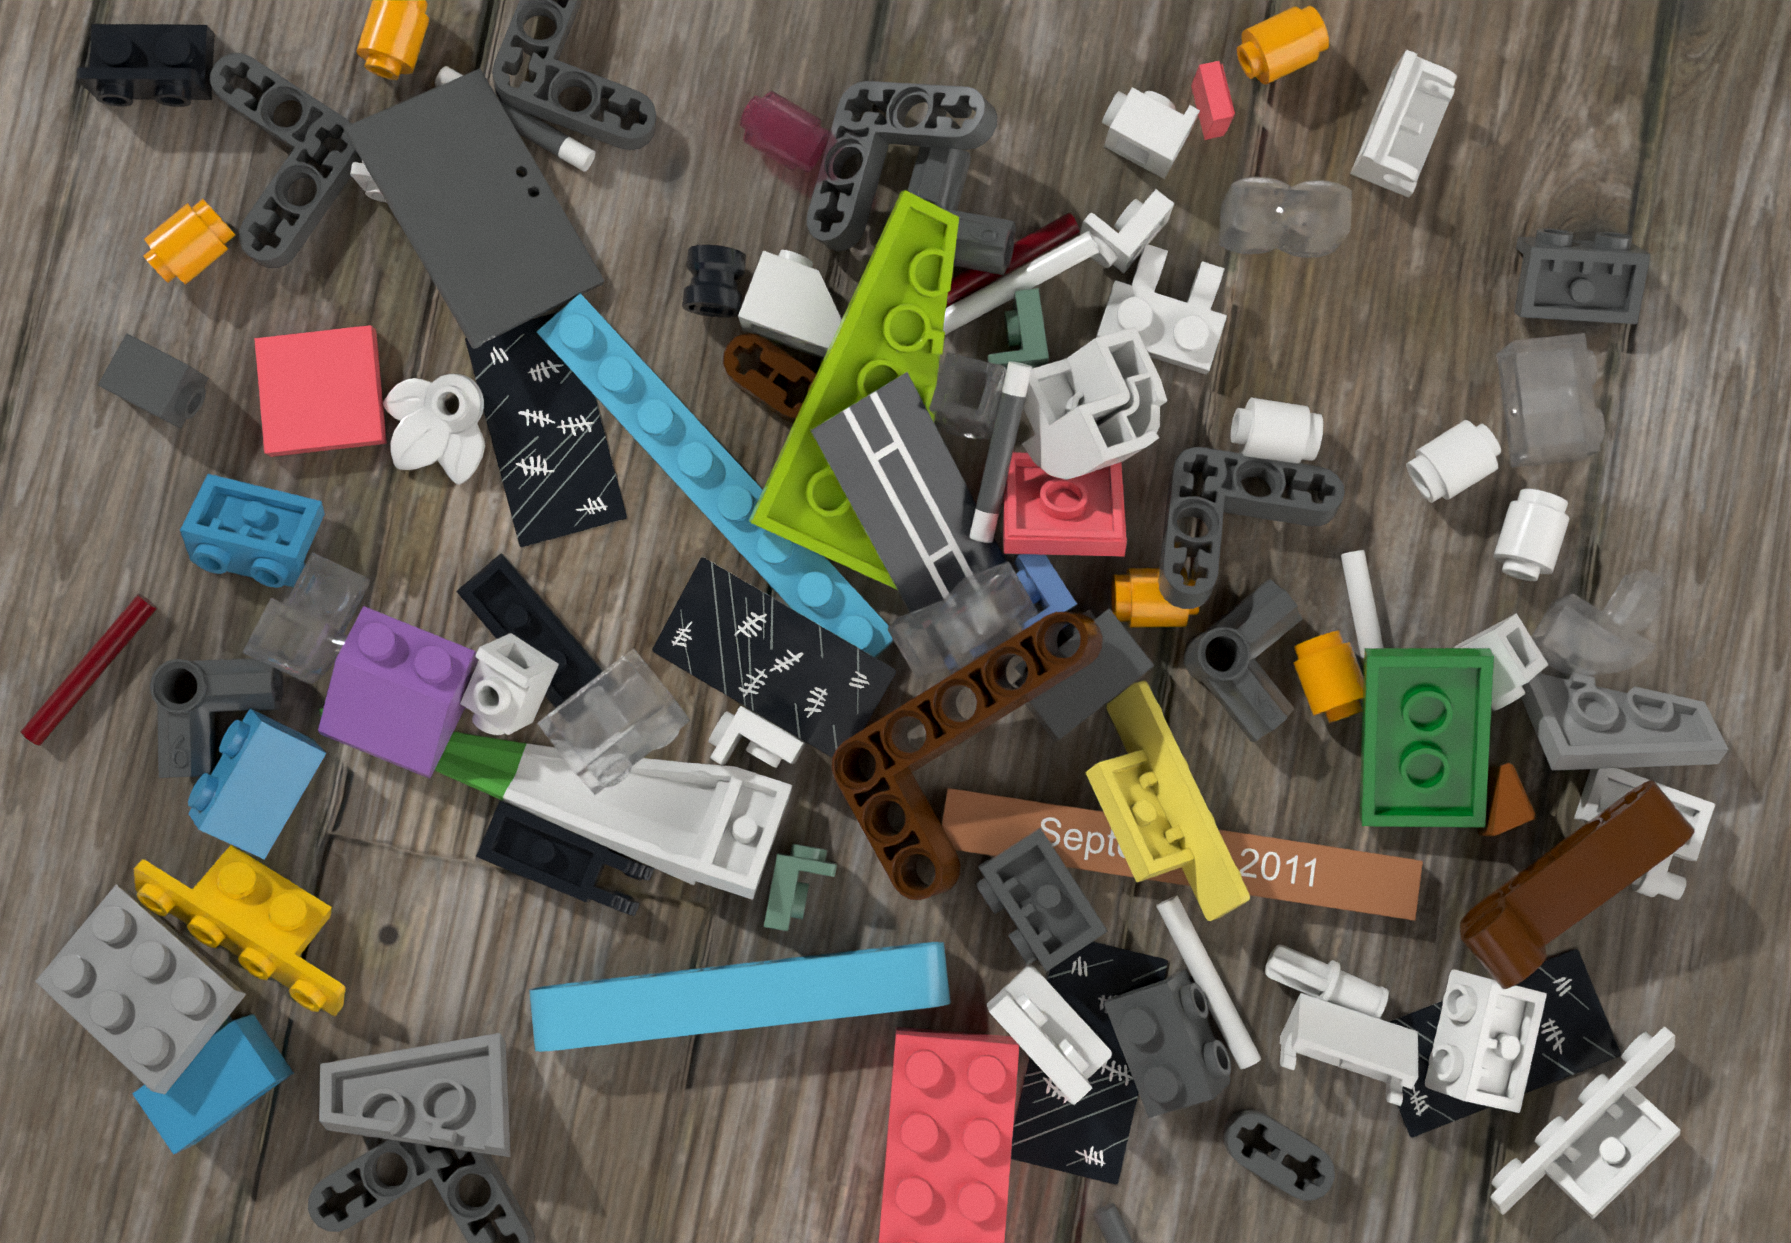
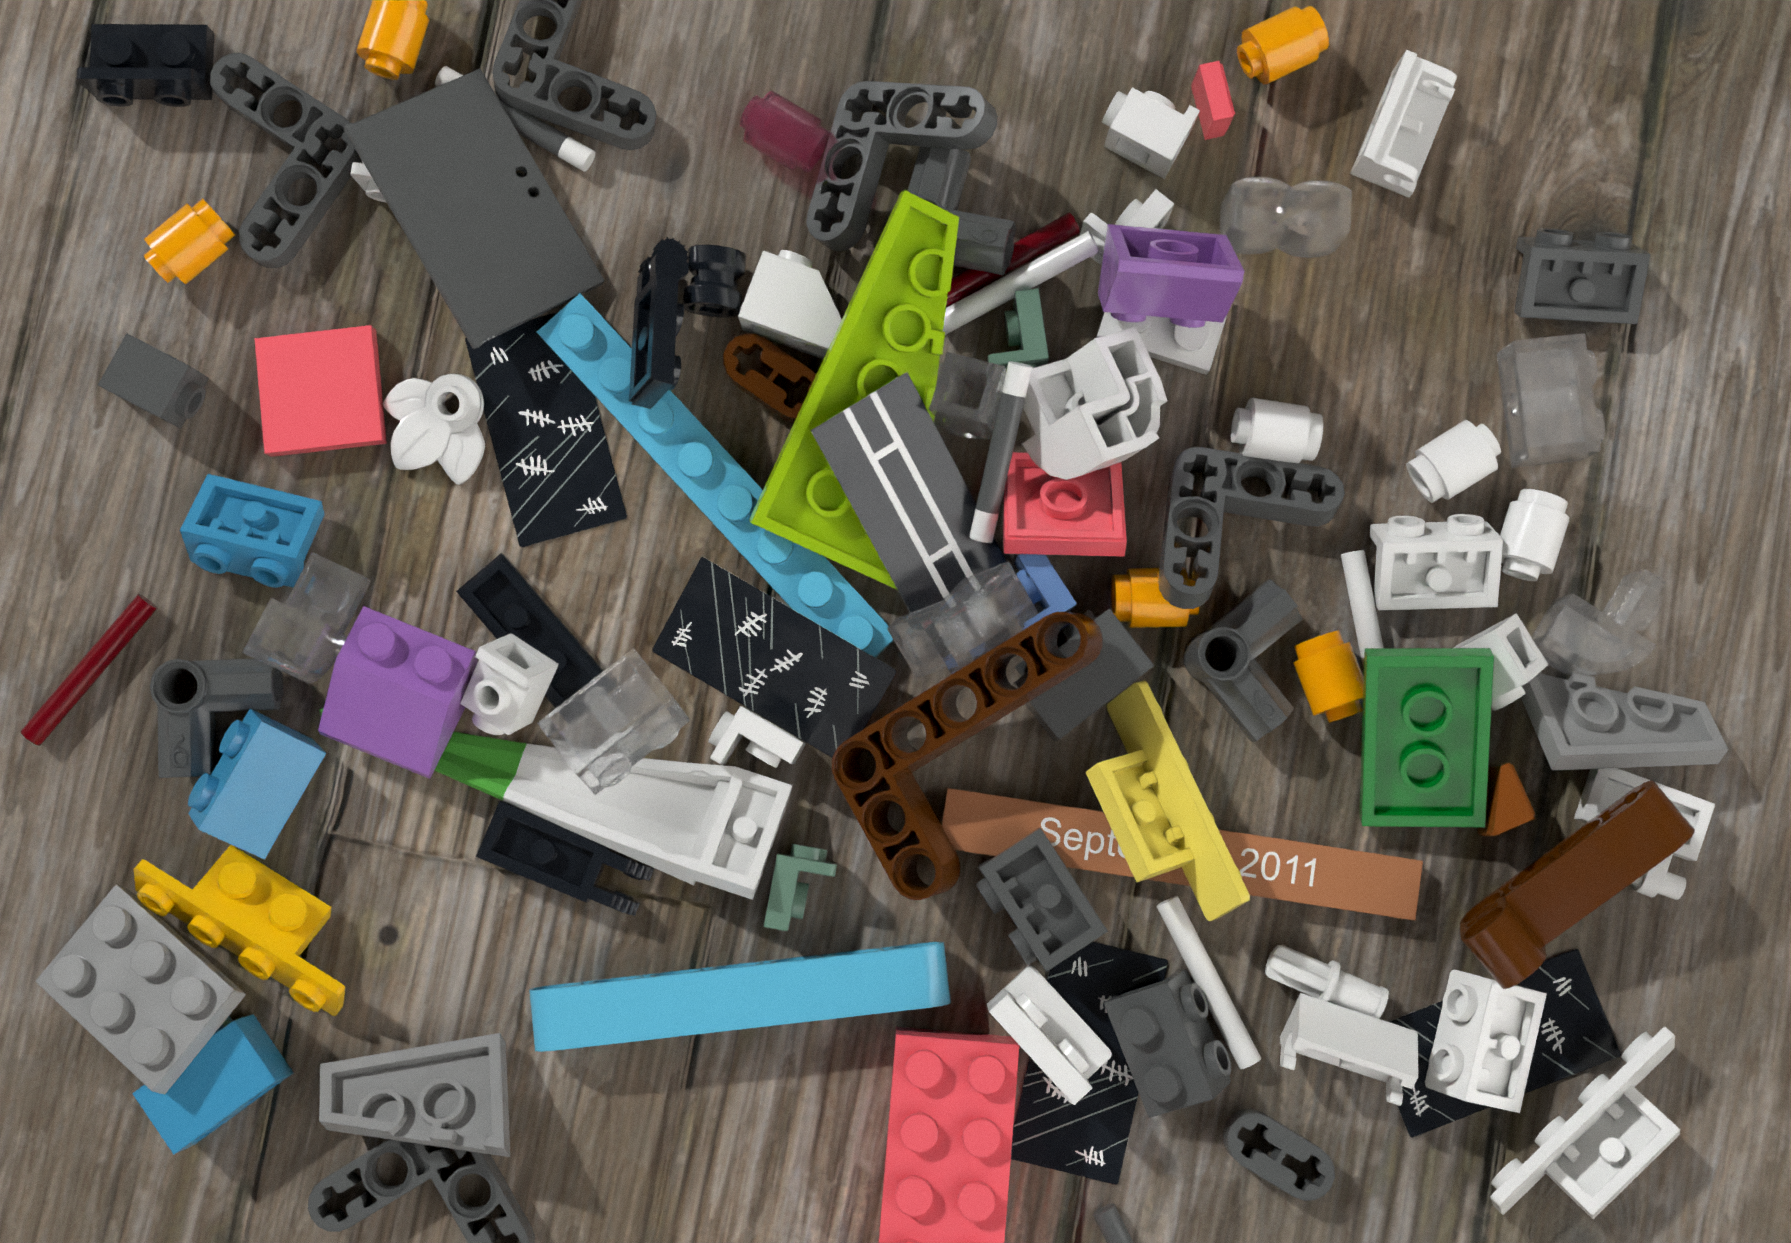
none -> black hinge [629,237,689,409]
none -> medium lavender slope [1098,224,1244,328]
none -> white bracket [1370,514,1503,610]

